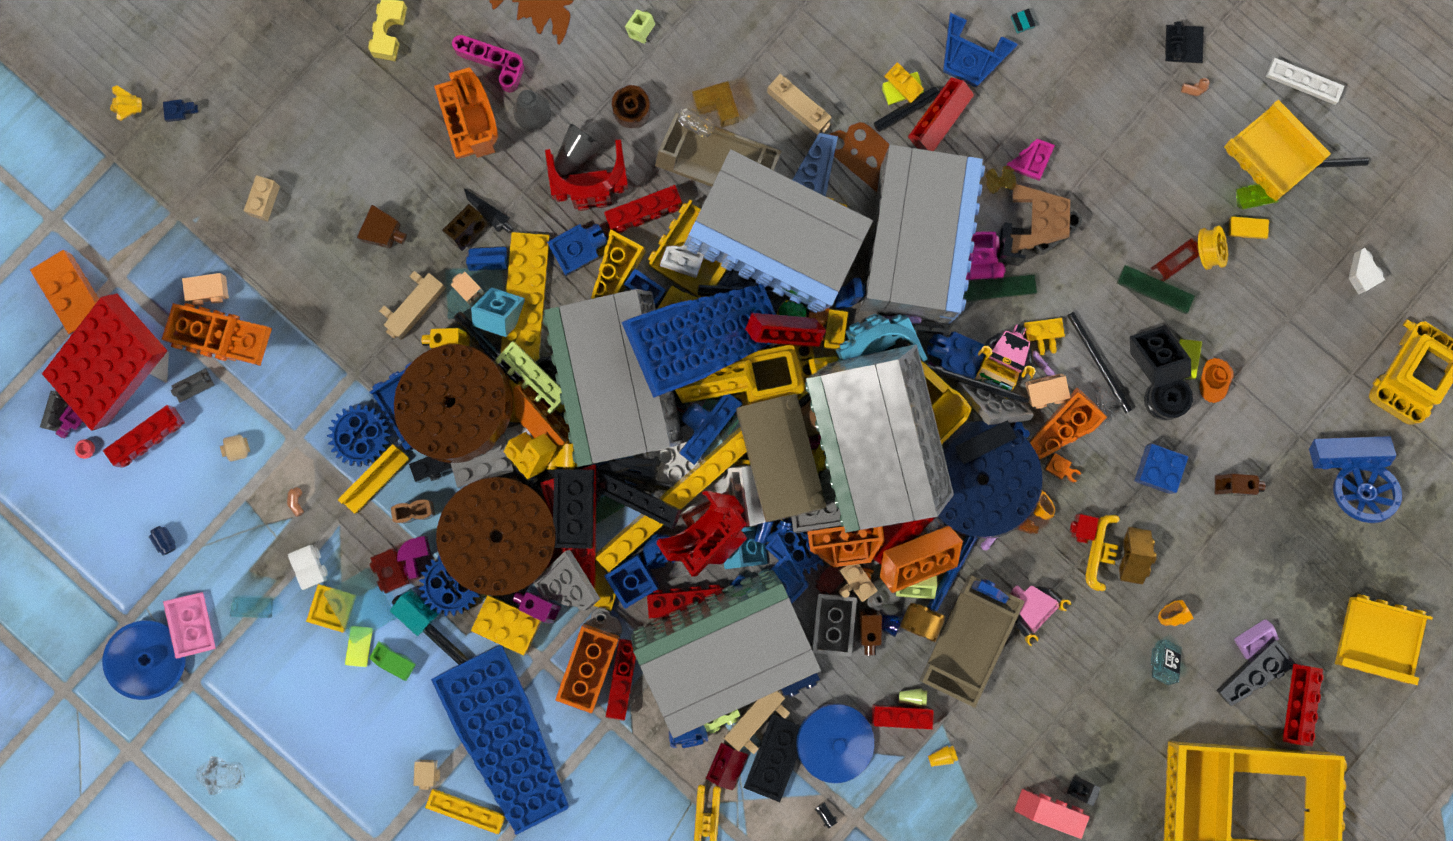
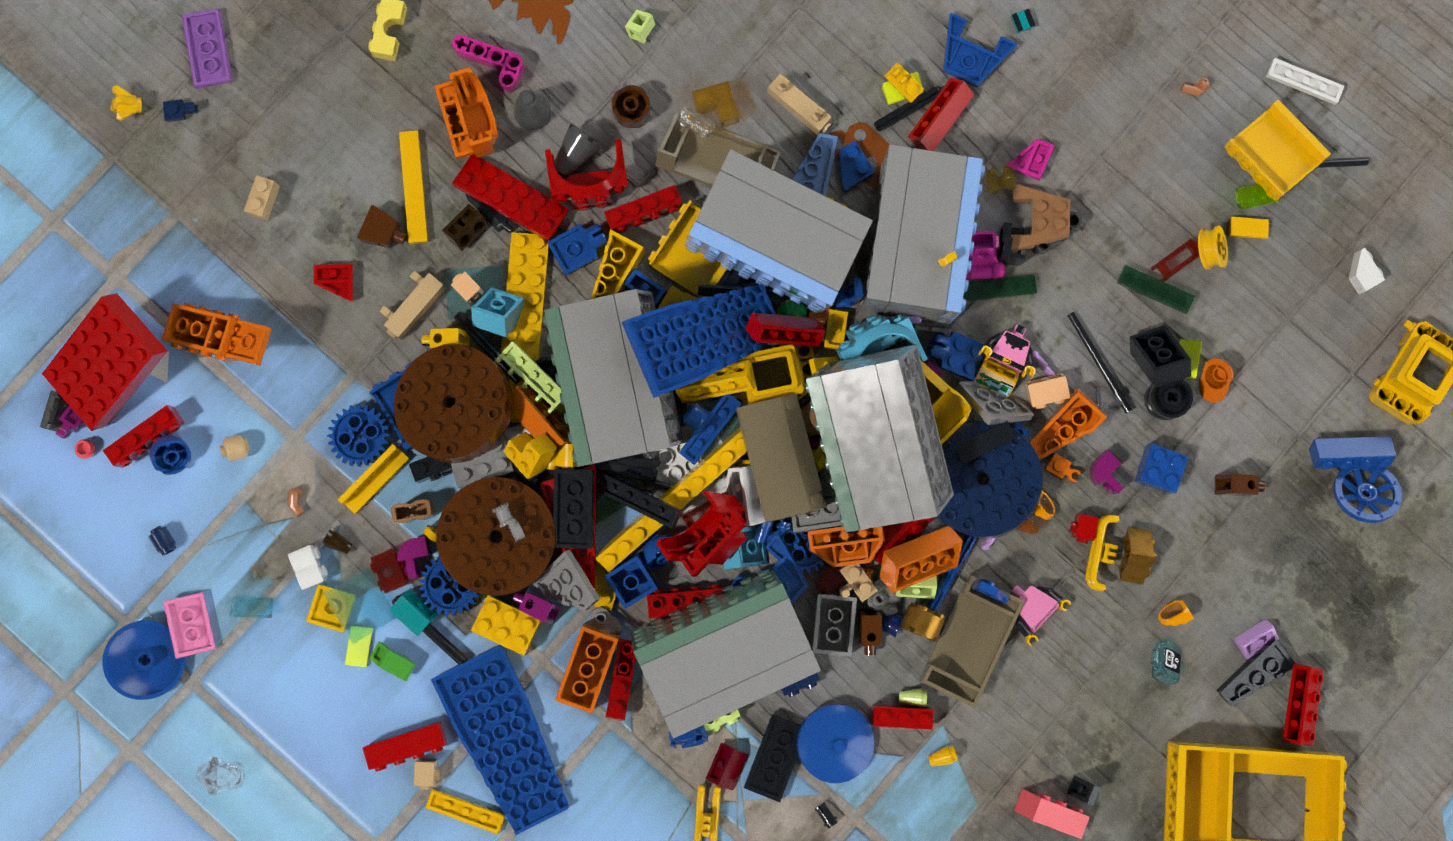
orange brick [30,250,99,335] -> none
dark grey hinge [171,368,214,403] -> none
light nougat brick [182,273,229,306] -> none
blue panel [466,247,507,271] -> none
white wing [660,245,704,278] -> none
tan brick [724,689,790,754] -> none
black bar [925,363,1029,404] -> none
yellow hinge [1023,318,1065,355] -> none
black hinge [1165,21,1204,63] -> none
yellow panel [1335,594,1433,685] -> none
none -> blue cylinder [149,435,191,475]
none -> medium lavender tile [182,8,233,89]
none -> red wing [314,264,354,302]
none -> dark brown cone [322,530,353,554]
none -> red brick [362,721,448,772]
none -> yellow tile [399,130,428,244]
none -> yellow tile [423,525,437,543]
none -> red plate [452,154,569,242]
none -> light grey connector [492,503,526,541]
none -> blue wing [839,141,875,192]
none -> yellow tile [938,250,958,267]
none -> magenta brick [1090,450,1124,494]

